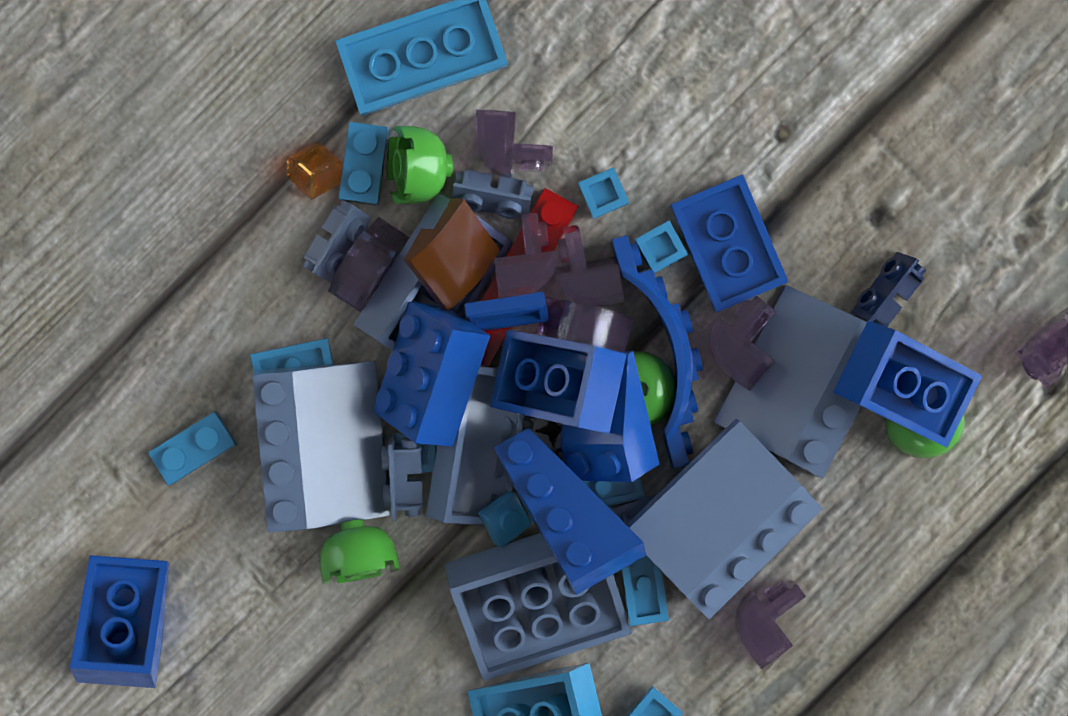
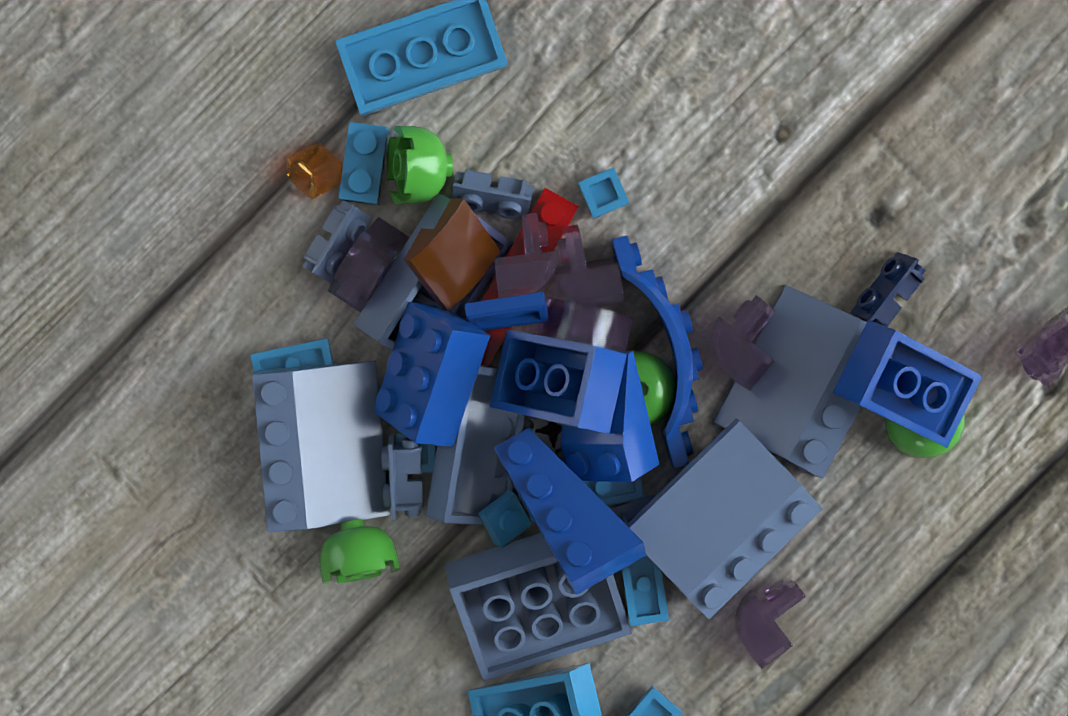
blue slope [70,555,169,688] -> none
dark azure plate [148,411,237,486] -> none
clear purple brick [475,109,553,178] -> none
dark azure plate [634,221,688,274] -> none
blue plate [670,174,789,313] -> none

